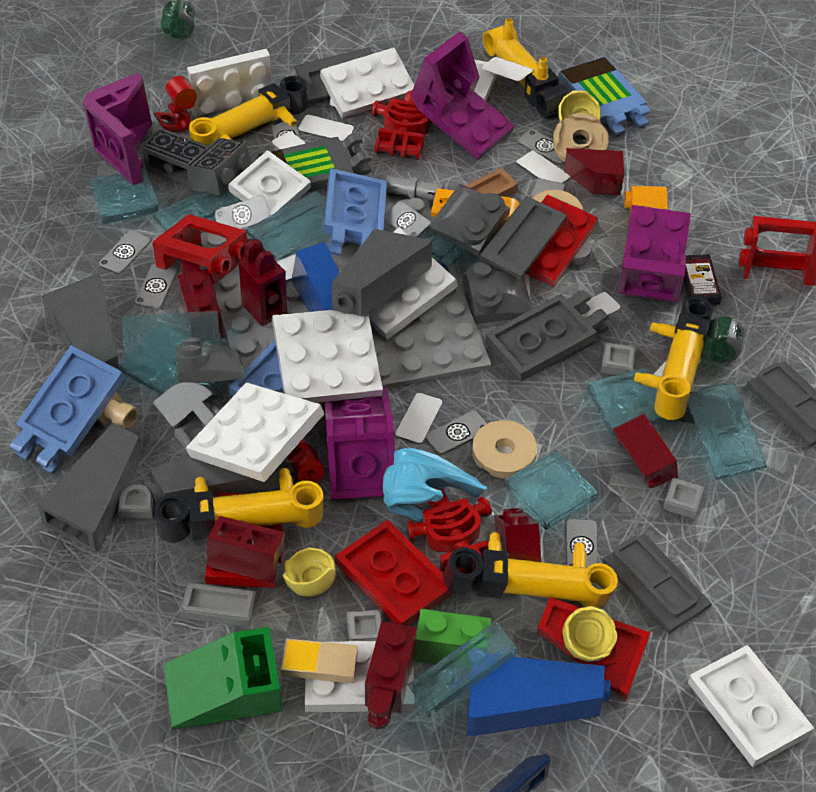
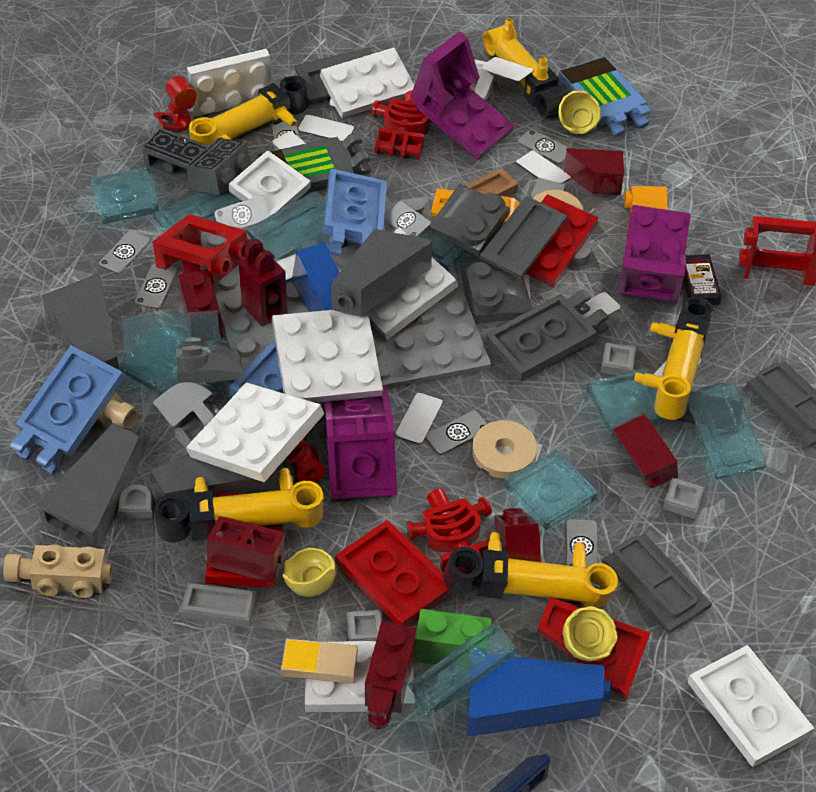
magenta bracket [82,73,152,186] -> none
clear green head [161,0,196,39] -> none
green slope [164,627,282,730] -> none
medium azure hair [382,448,487,522] -> none
light grey pin [386,175,445,200] -> none
tan tile [553,113,609,162] -> none
clear green head [703,316,745,362] -> none
none -> tan brick [3,544,112,598]

